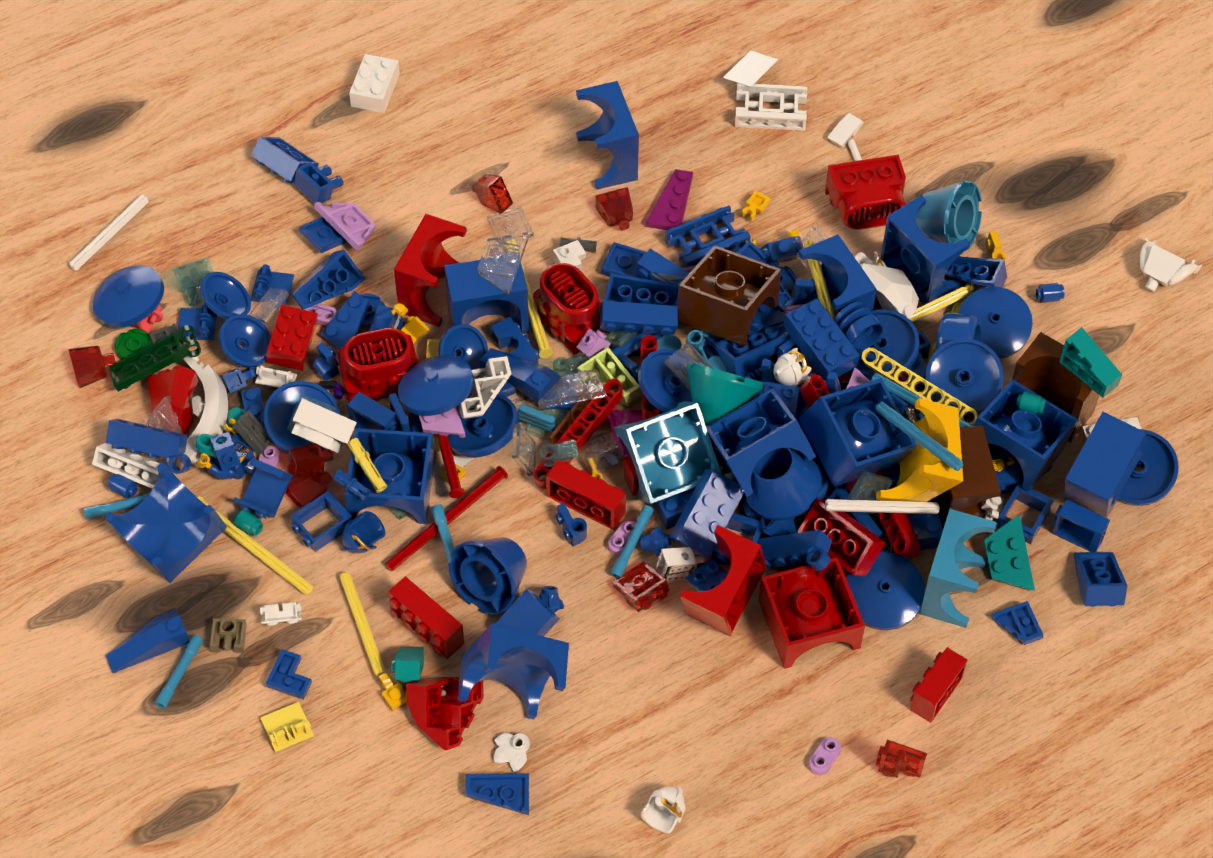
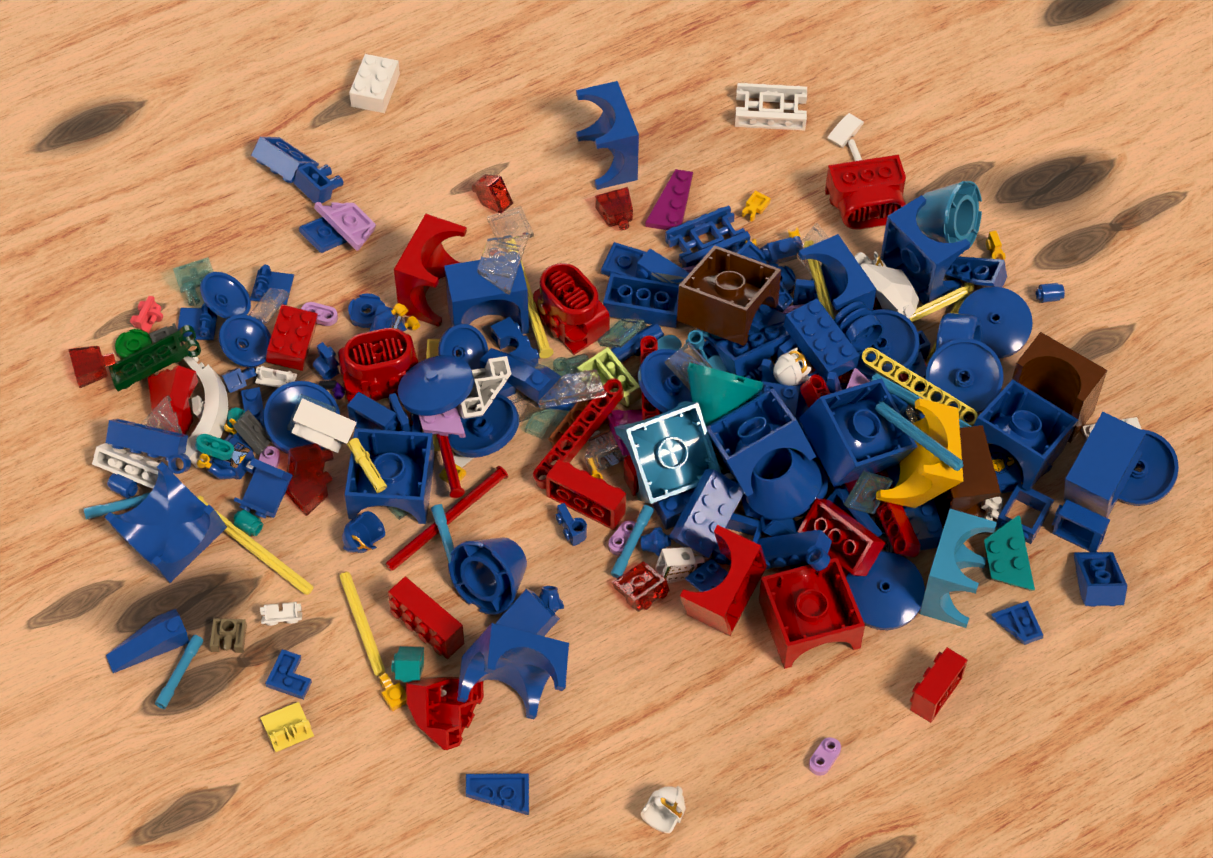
white axle [69,194,149,271] -> none
blue dish [93,265,164,328] -> none
blue bracket [210,432,240,471] -> none
blue window [291,490,352,552] -> none
blue wedge [292,250,366,310] -> none
blue wing [320,291,370,349] -> none
blue axle [333,470,370,501] -> none
yellow bracket [401,316,429,344] -> none
white plate [493,733,530,772] -> none
clear plate [512,423,536,476] -> none
dark azure tile [518,404,556,433] -> none
clear light blue piece [539,439,579,467] -> none
white brick [553,240,586,269] -> none
dark grey pin [560,237,597,252] -> none
lavender brick [577,328,611,358] -> none
blue brick [600,300,678,336] -> none
blue tile [617,353,639,384] -> none
white sticker [723,51,778,87] -> none
white axle [825,499,940,514] -> none
clear red plate [875,739,927,778] -> none
teal brick [1016,391,1046,415] -> none
teal wedge [1059,327,1122,398] -> none
white torso [1140,238,1202,292] -> none

